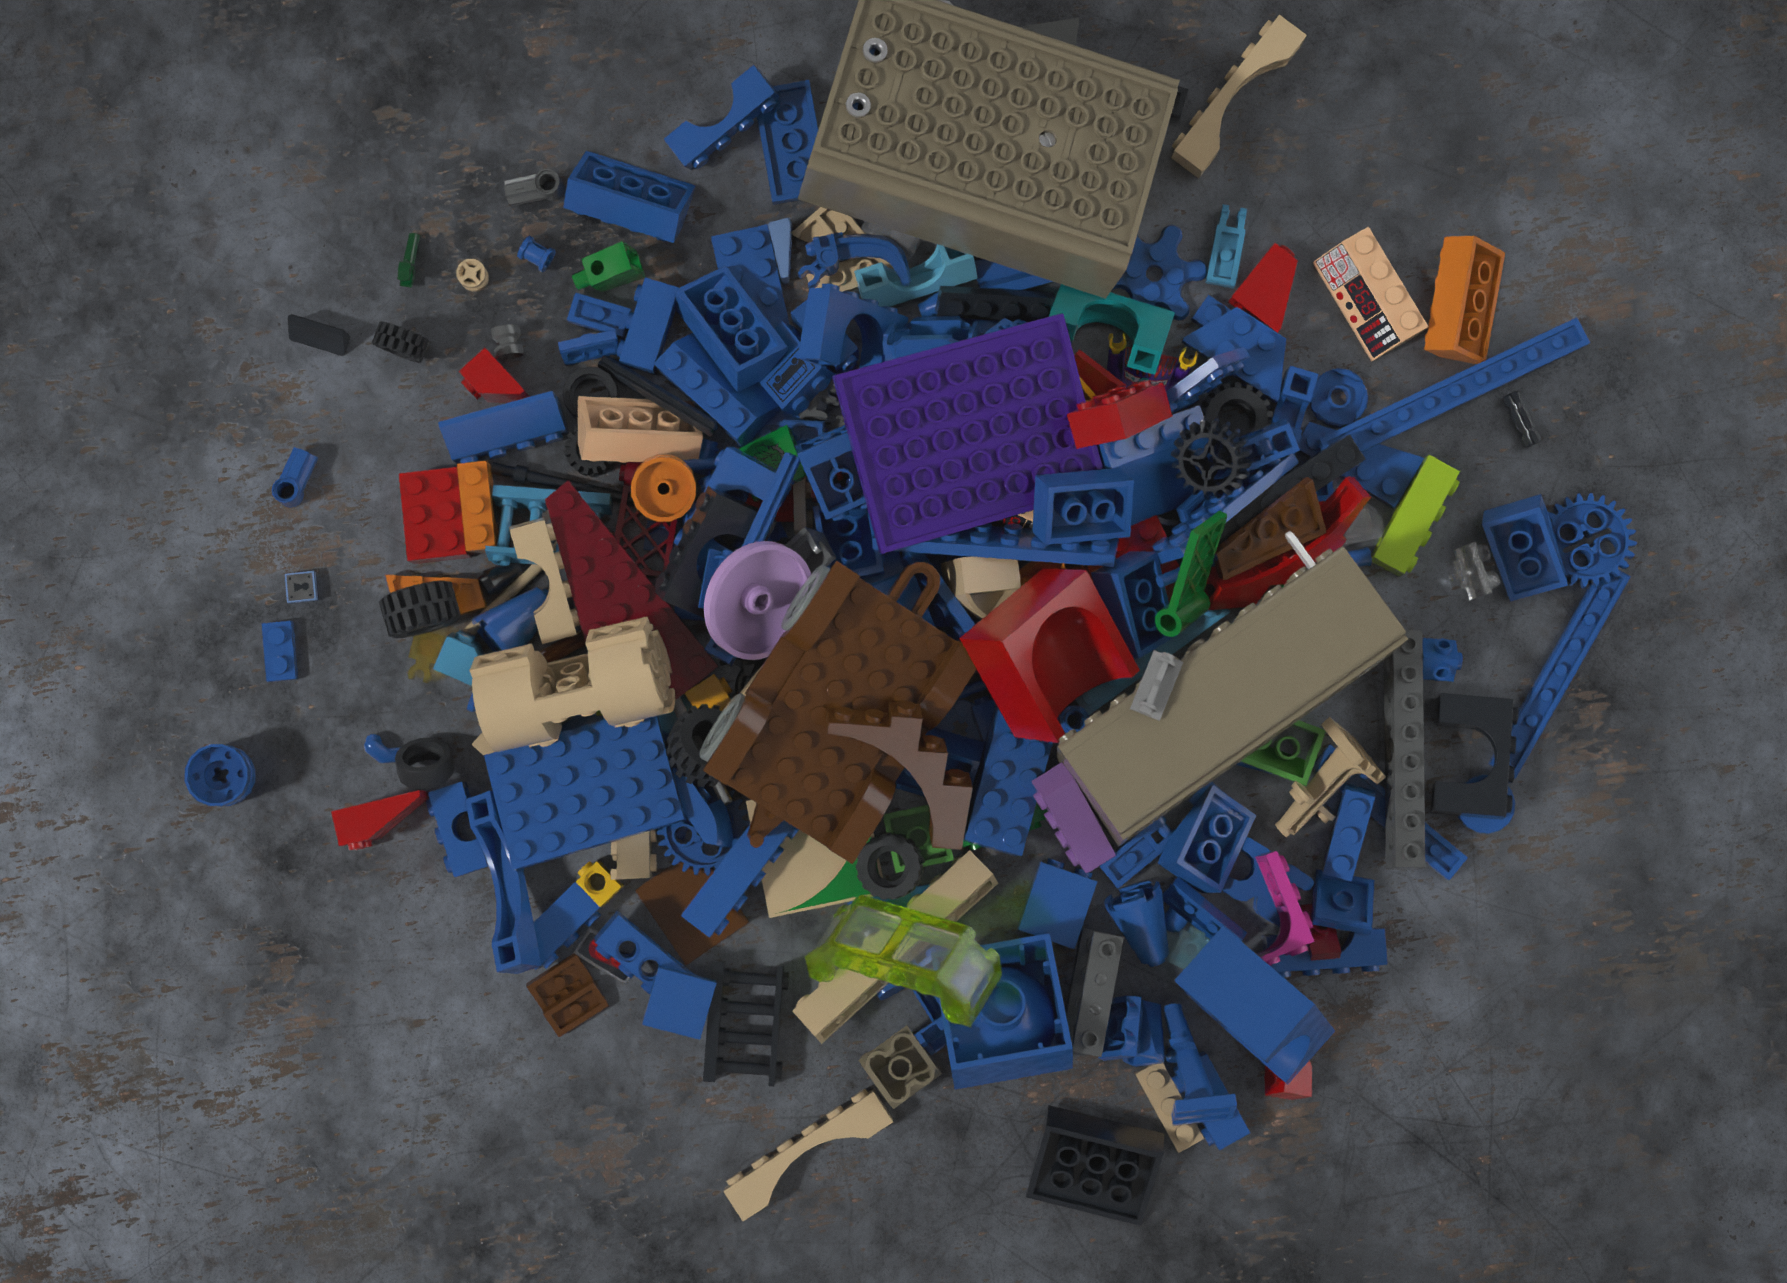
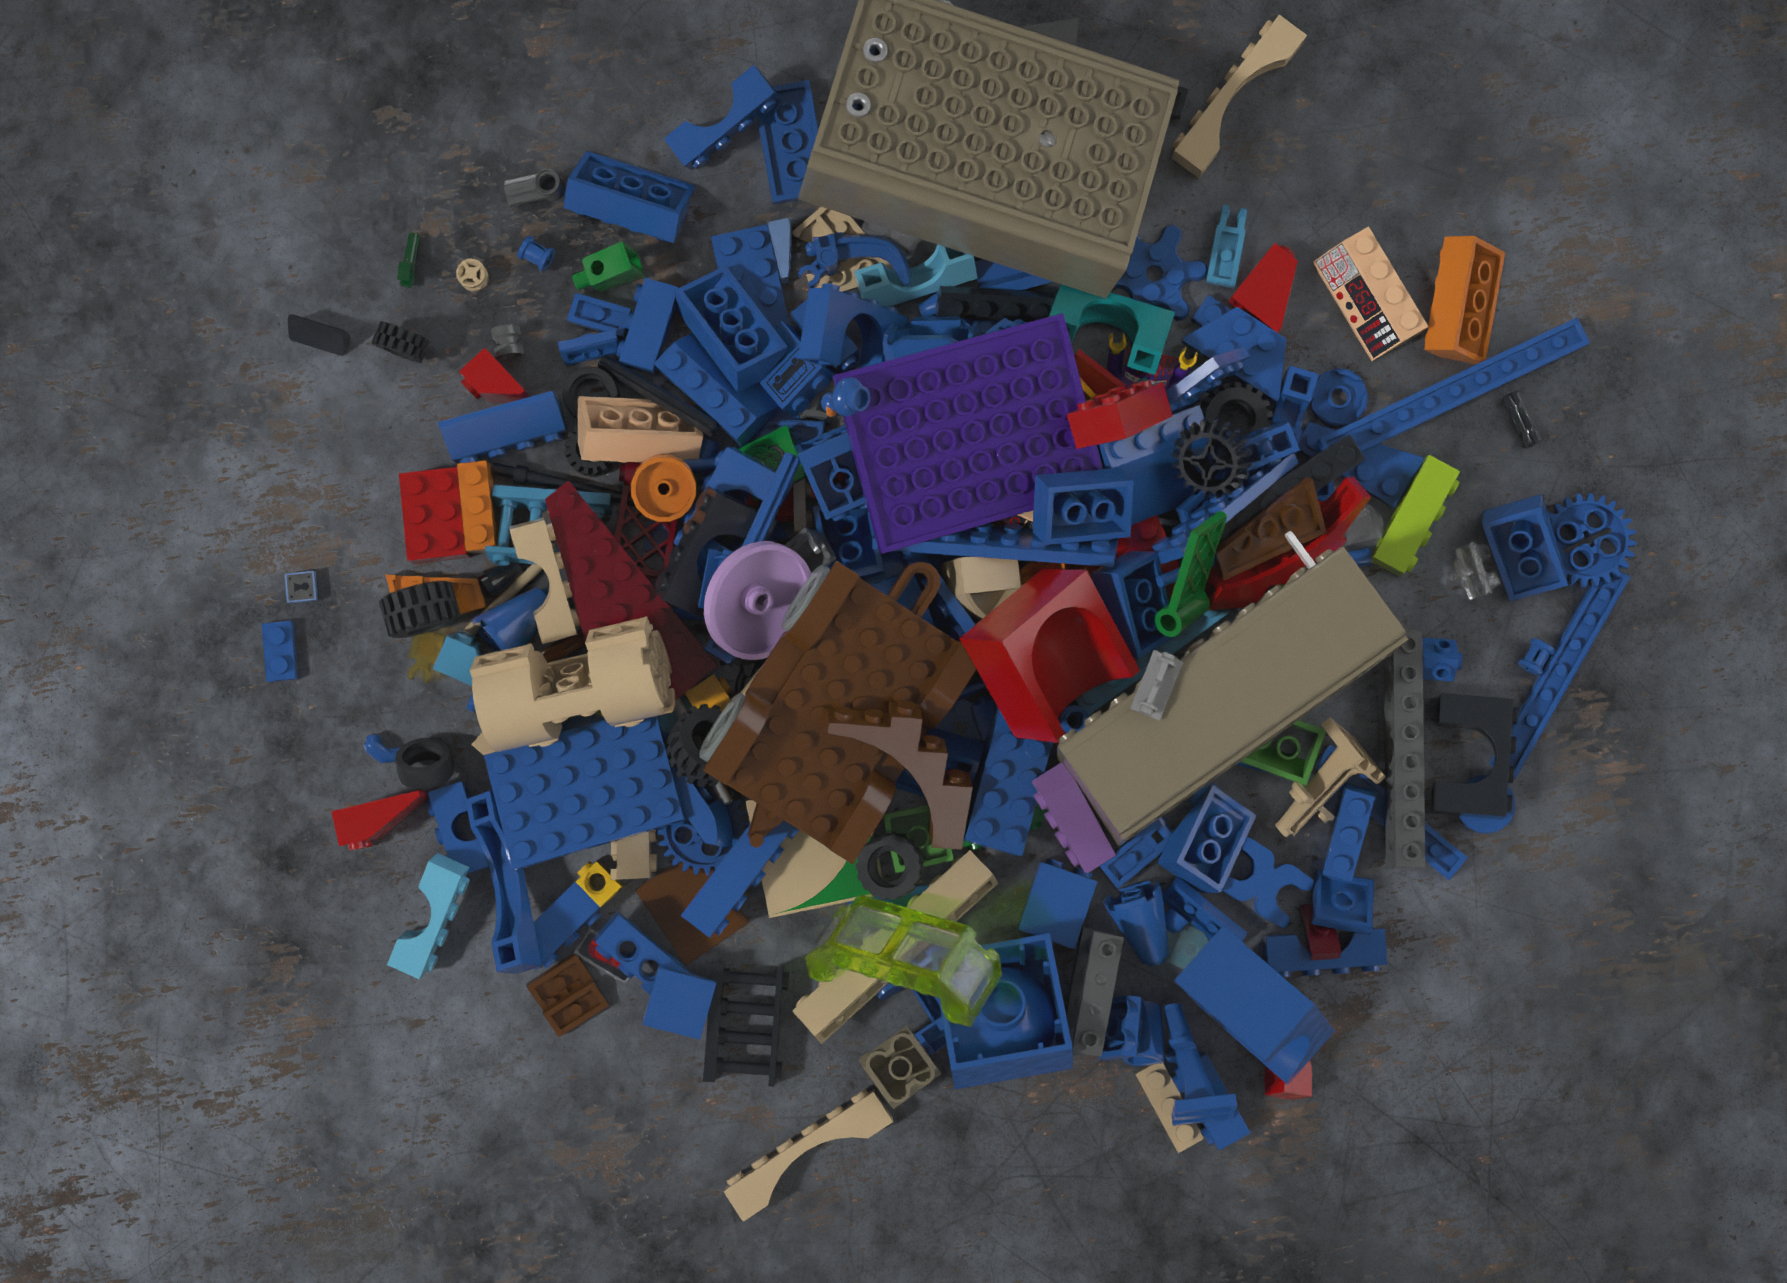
blue wheel [184,744,256,806] -> none
blue piece [272,447,319,508] -> none
black slope [1026,1105,1164,1226] -> none
dark pink bracket [1255,851,1315,966] -> none
none -> medium azure arch [387,853,470,979]
none -> blue animal [821,377,870,417]
none -> blue bush [1517,638,1556,676]

